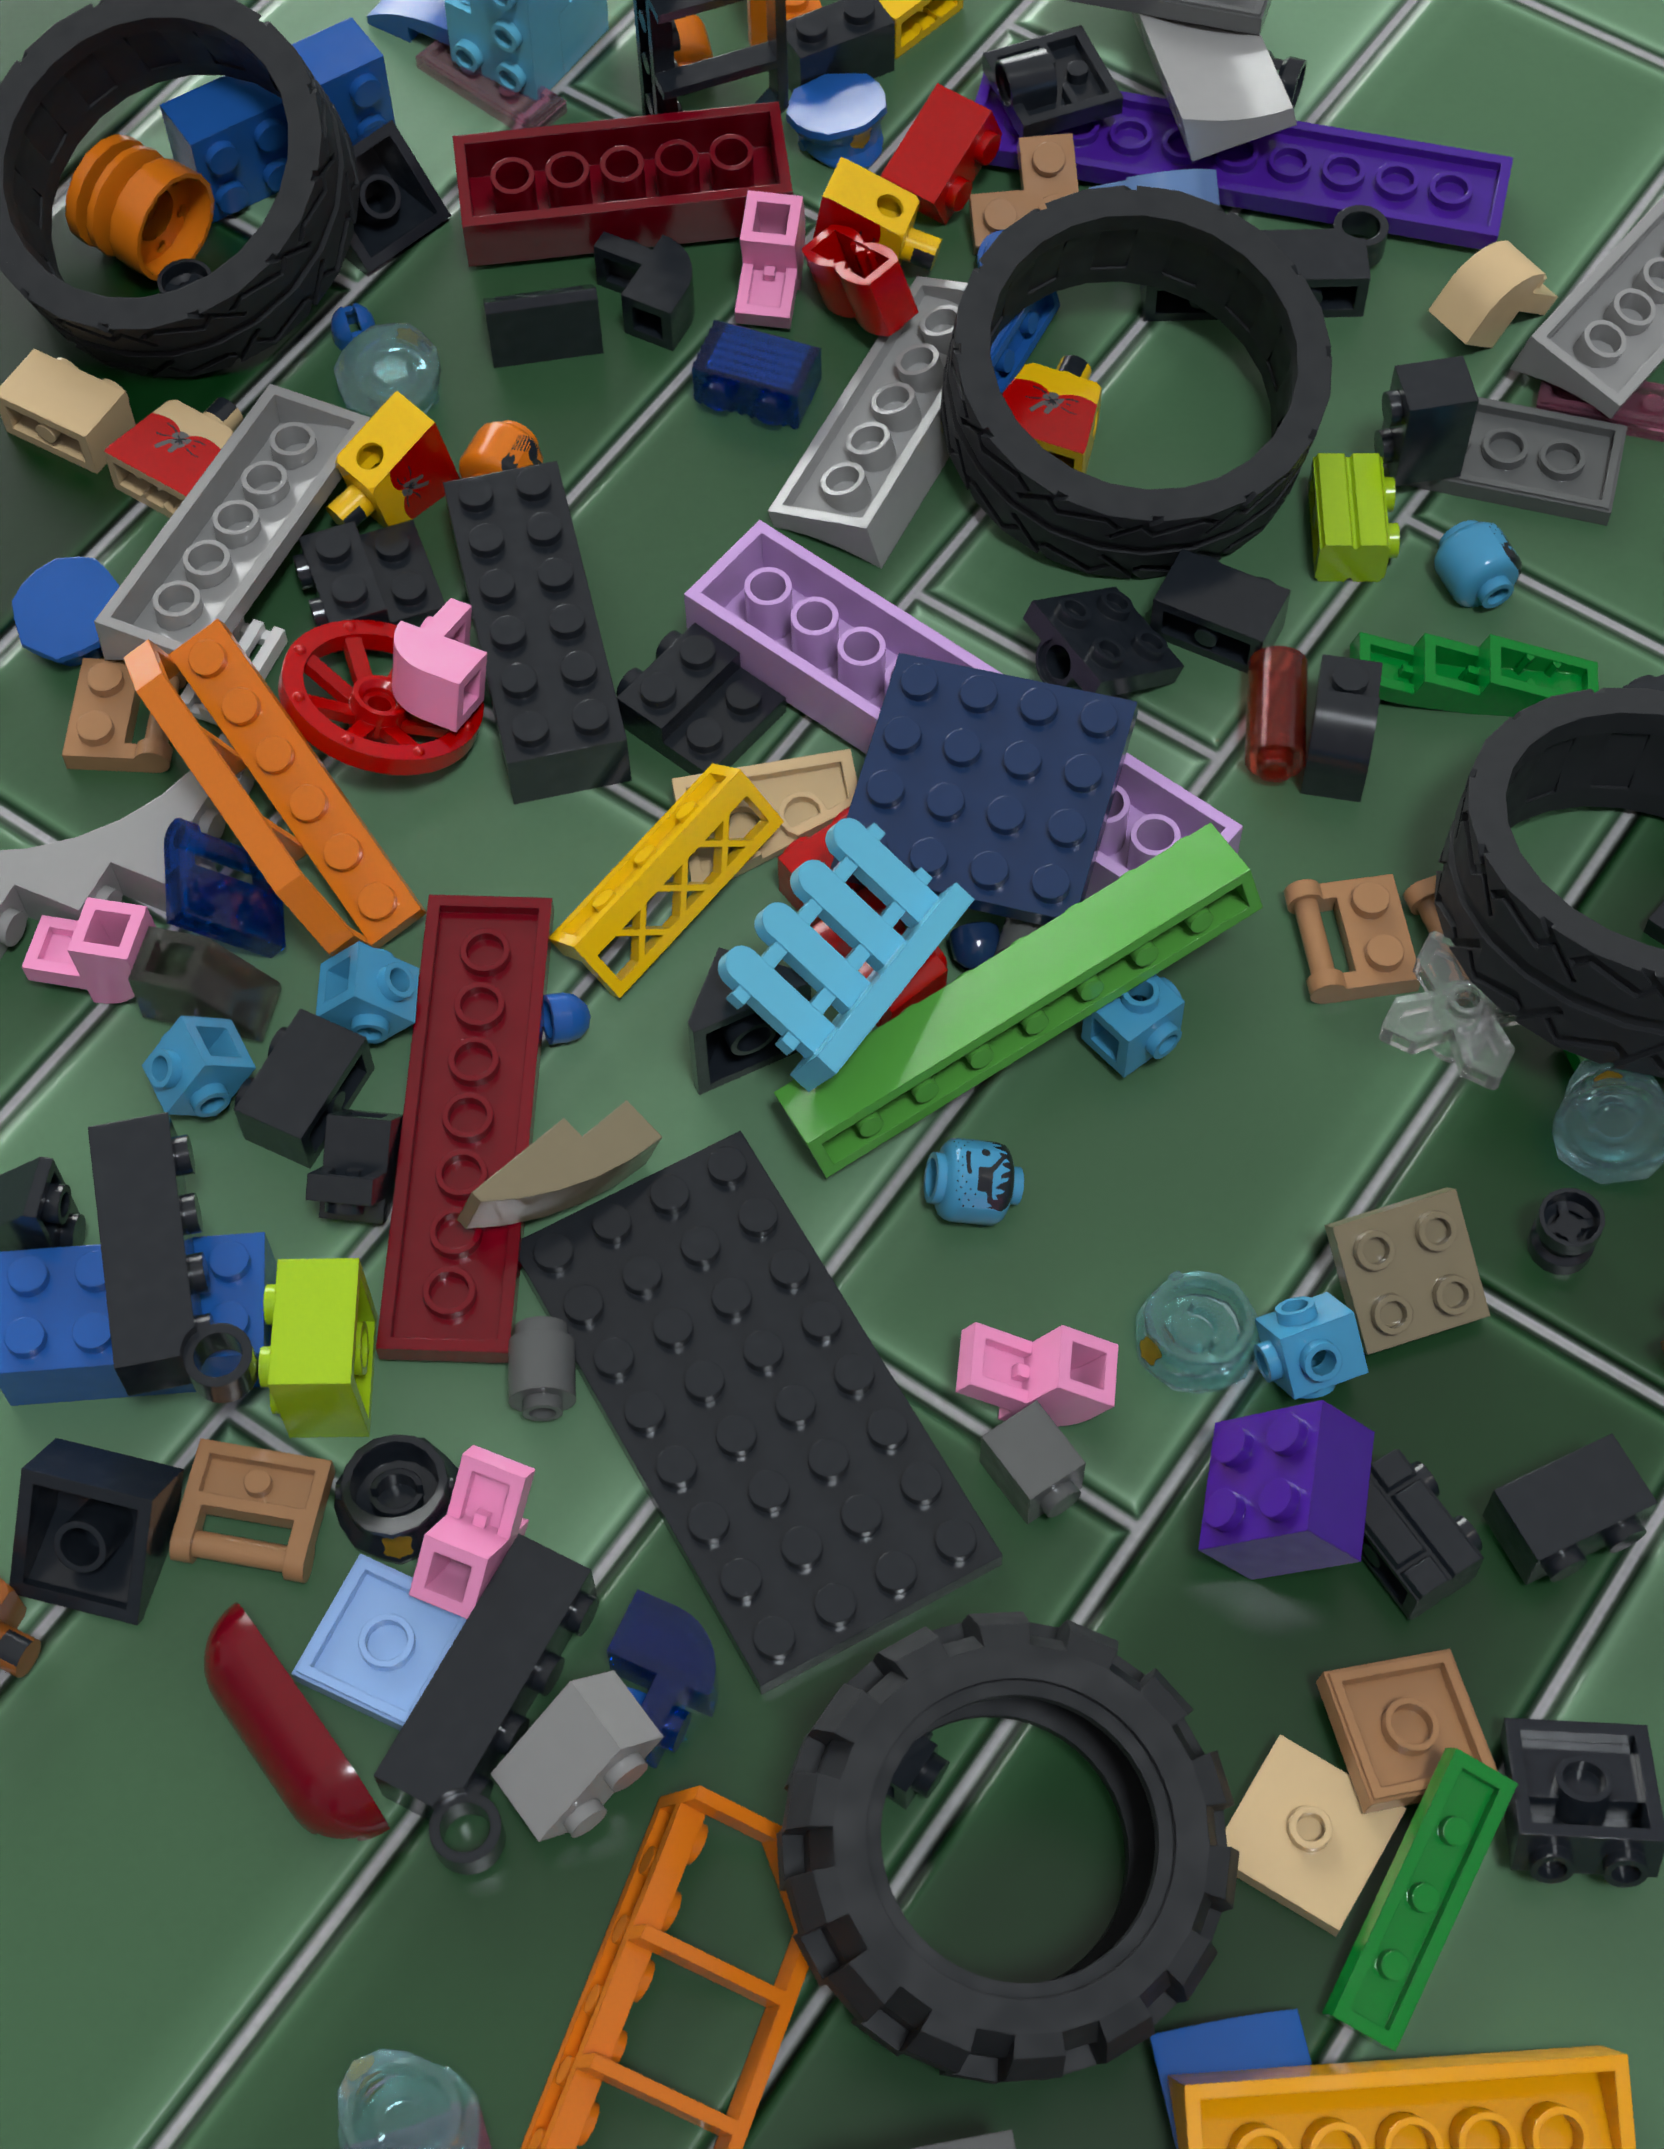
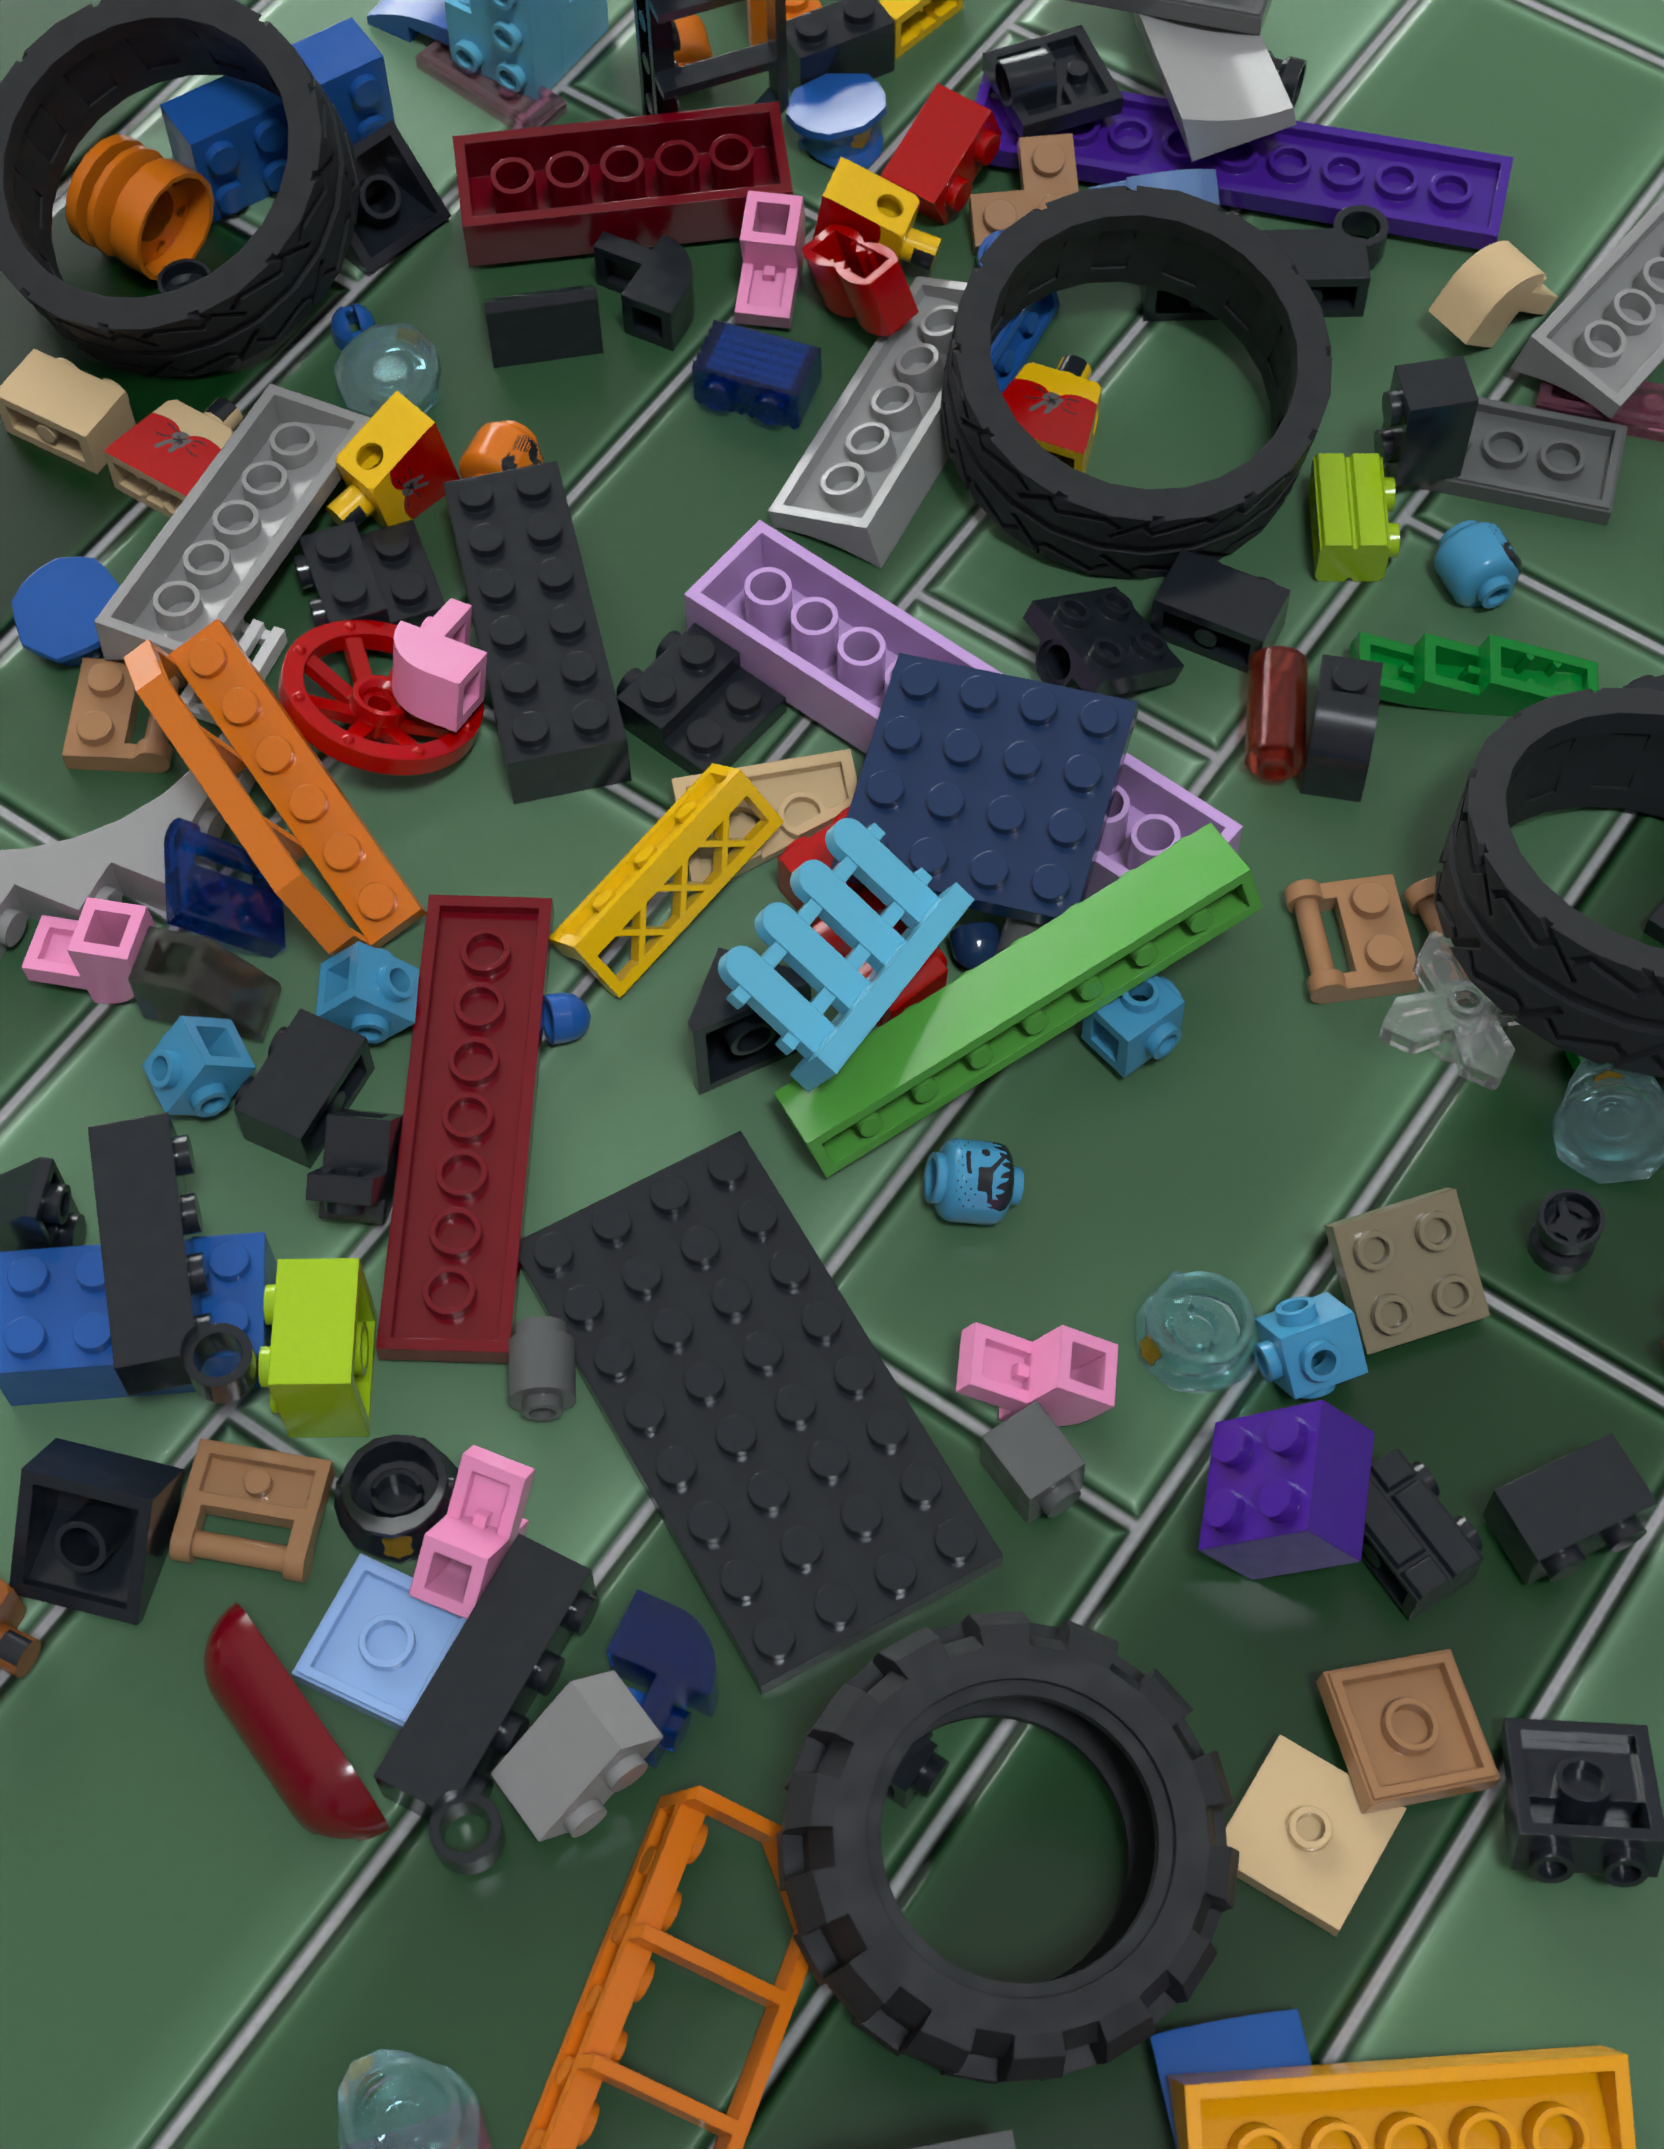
dark tan slope [457,1100,662,1229] -> none
green plate [1322,1748,1518,2052] -> none

